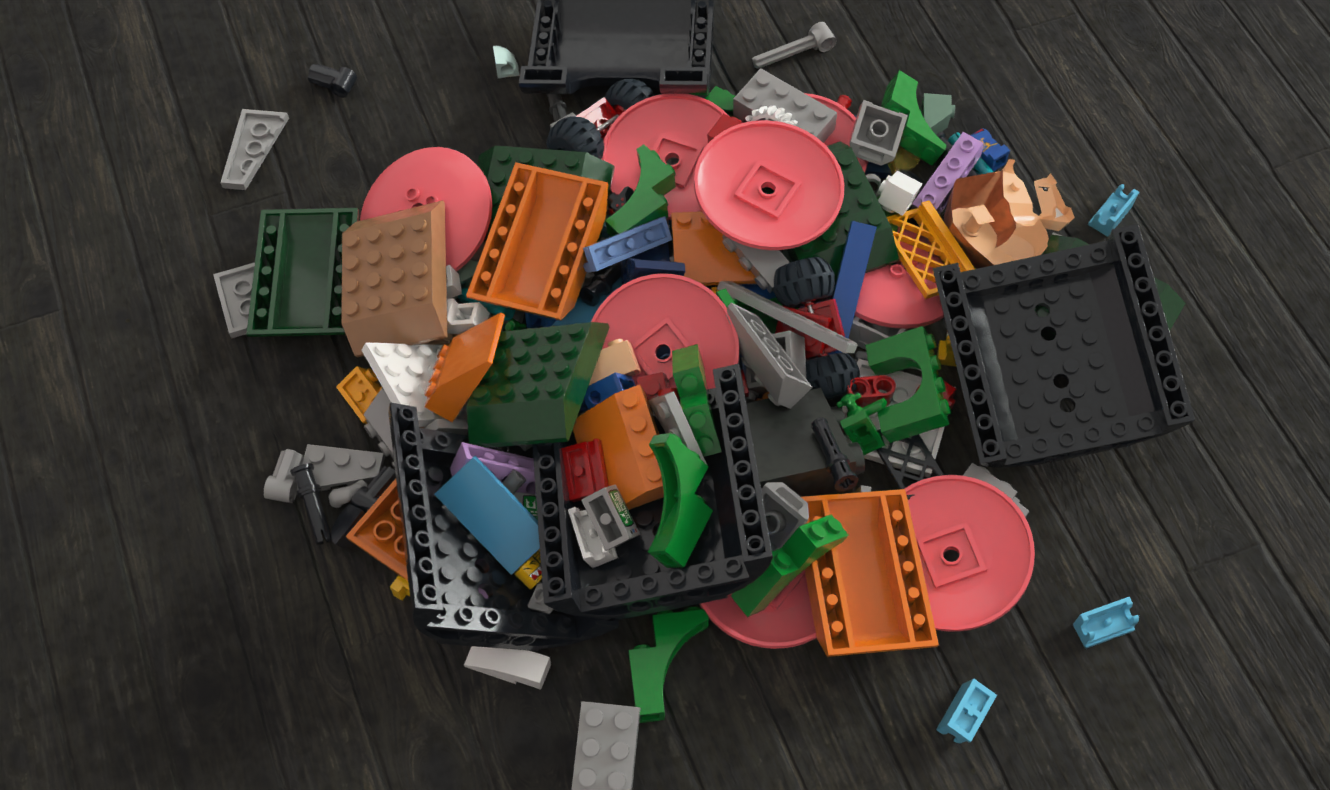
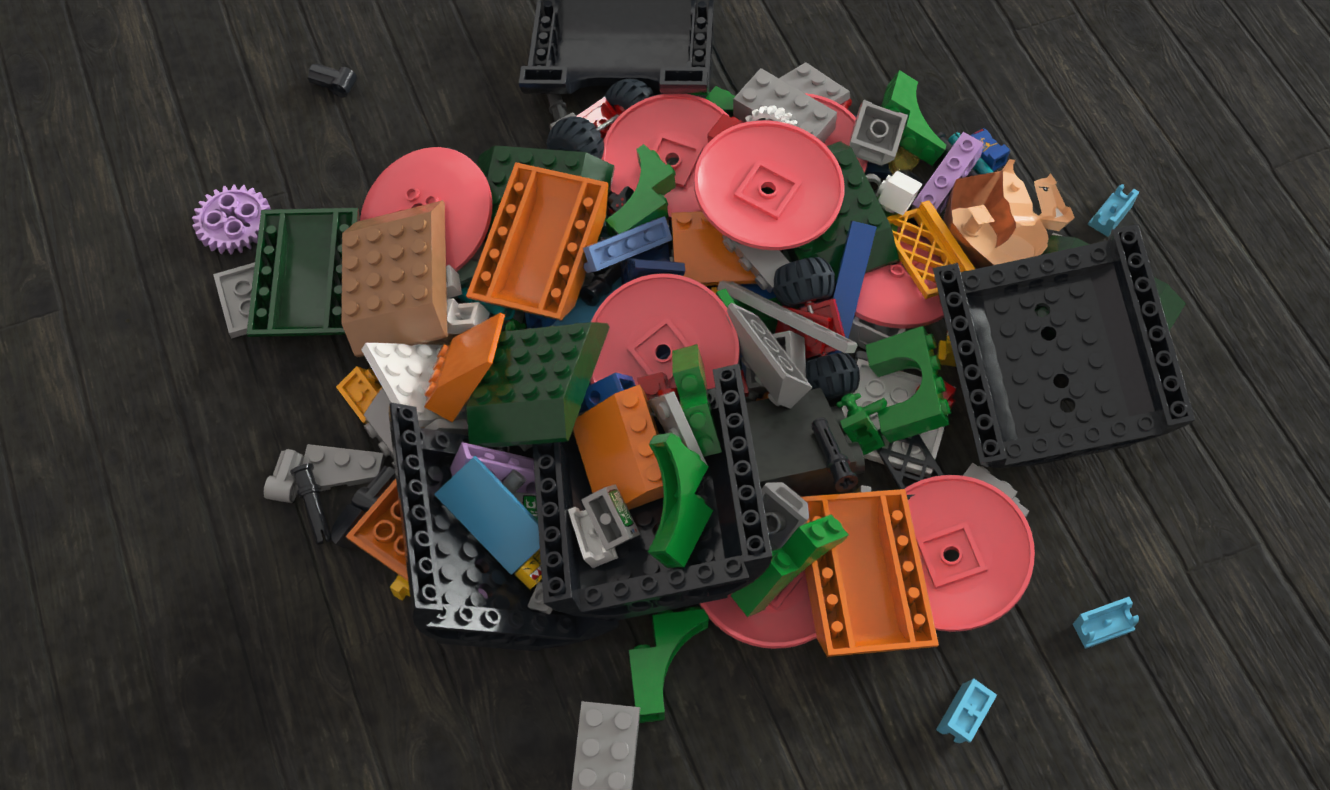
light grey wing [220,109,289,190] -> none
light grey arm [328,480,367,508] -> none
white slope [464,646,551,690] -> none
light aqua brick [493,46,520,78] -> none
red plate [562,438,609,502] -> none
light nougat slope [589,339,641,386] -> none
light grey axle [752,22,837,69] -> none
red beam [845,375,896,407] -> none
sand green slope [920,93,955,134] -> none
none -> lavender gear [192,185,271,254]
none -> light grey wing [779,62,850,104]

